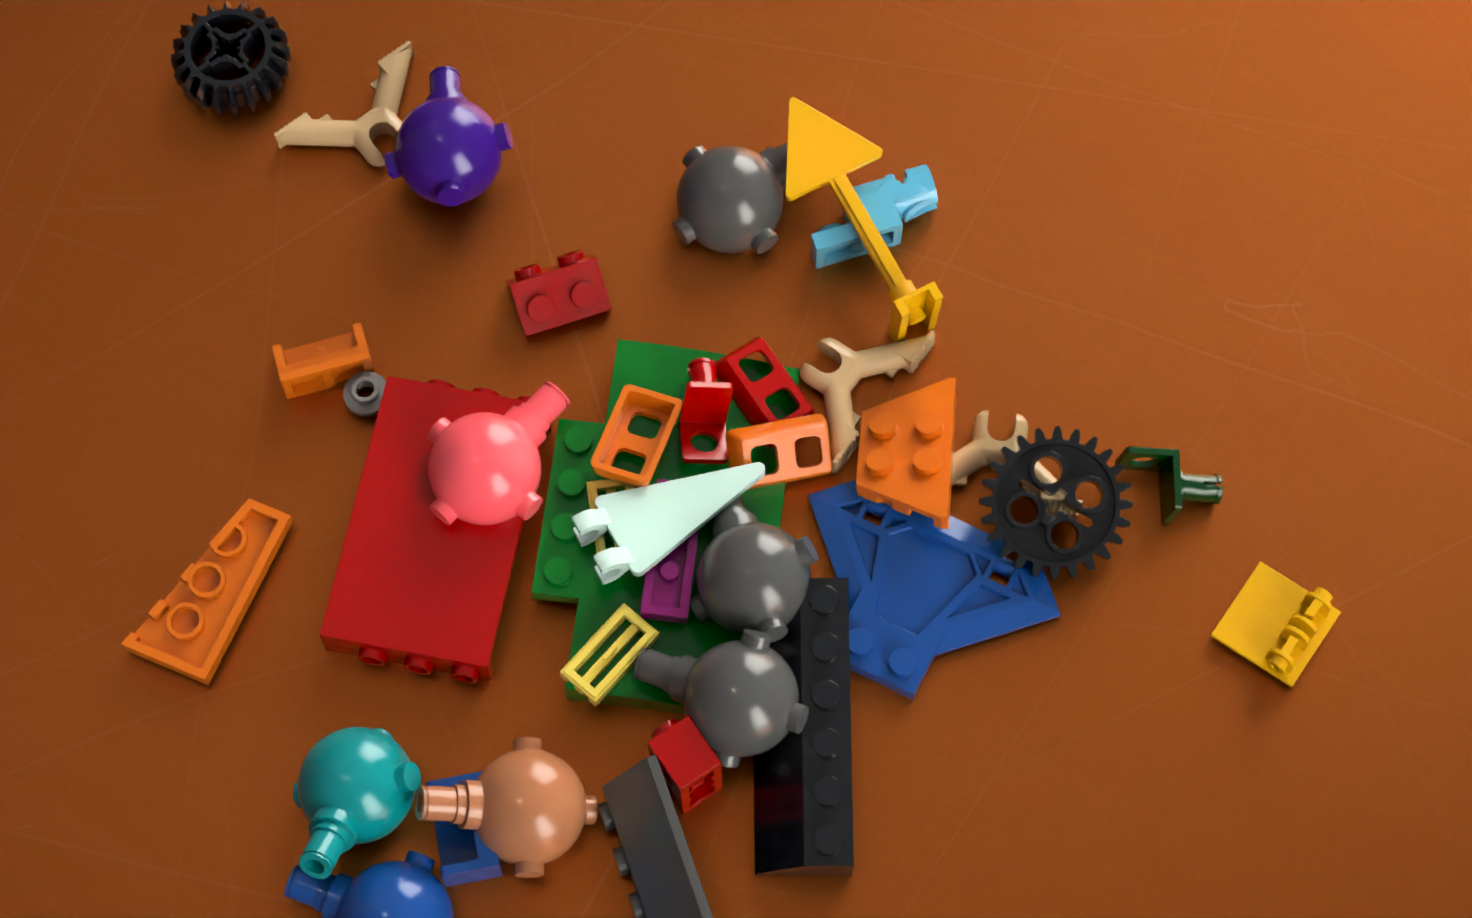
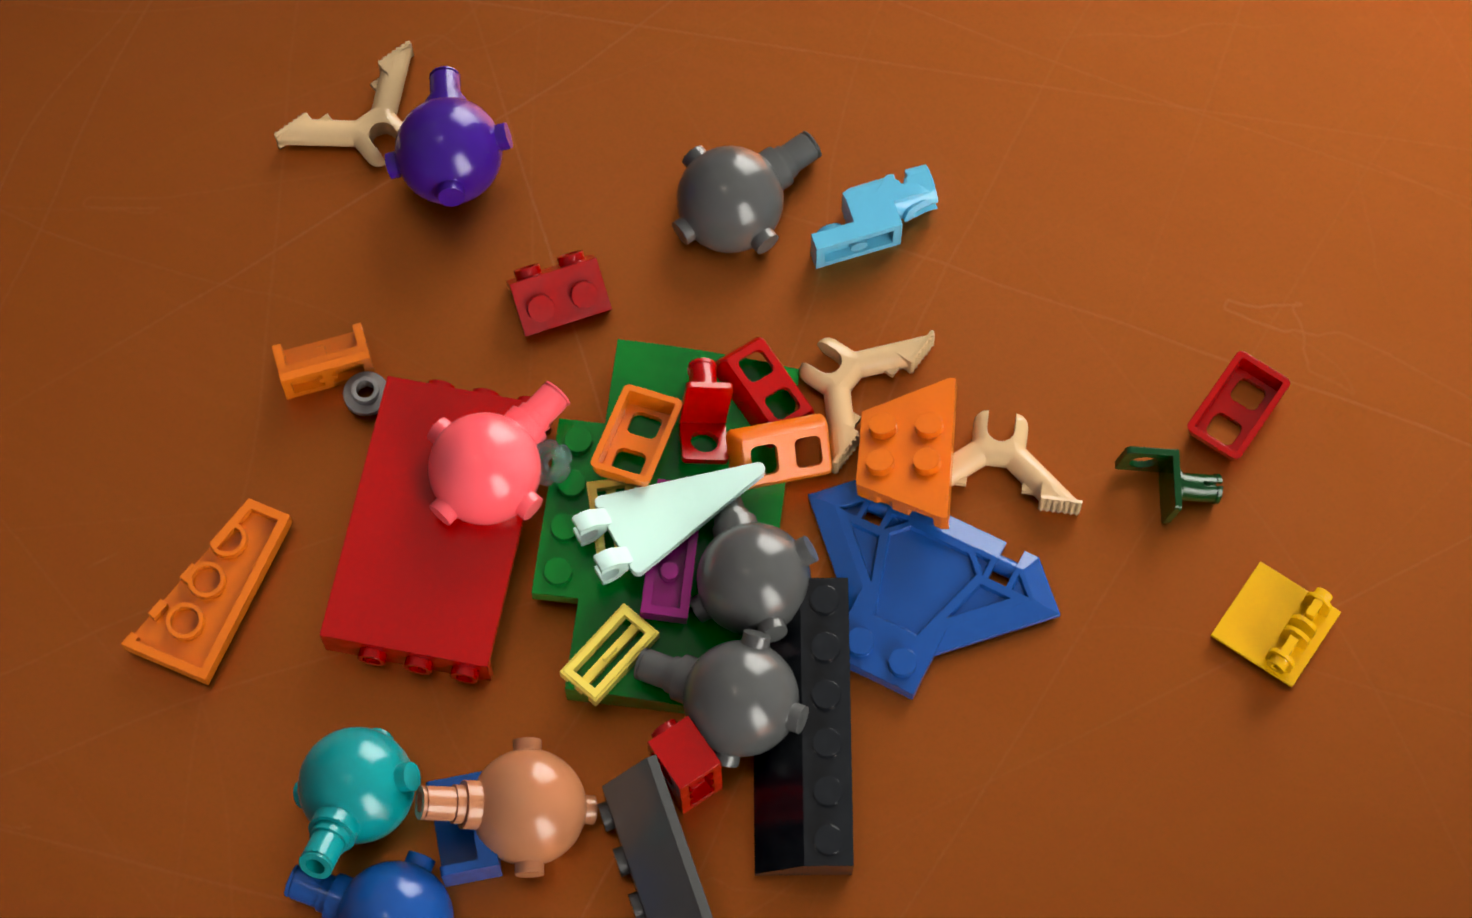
black gear [171,0,292,116] -> none
yellow piece [786,97,943,343] -> none
black gear [979,426,1133,580] -> none
none -> clear light blue plate [537,440,572,486]
none -> red piece [1187,351,1290,461]

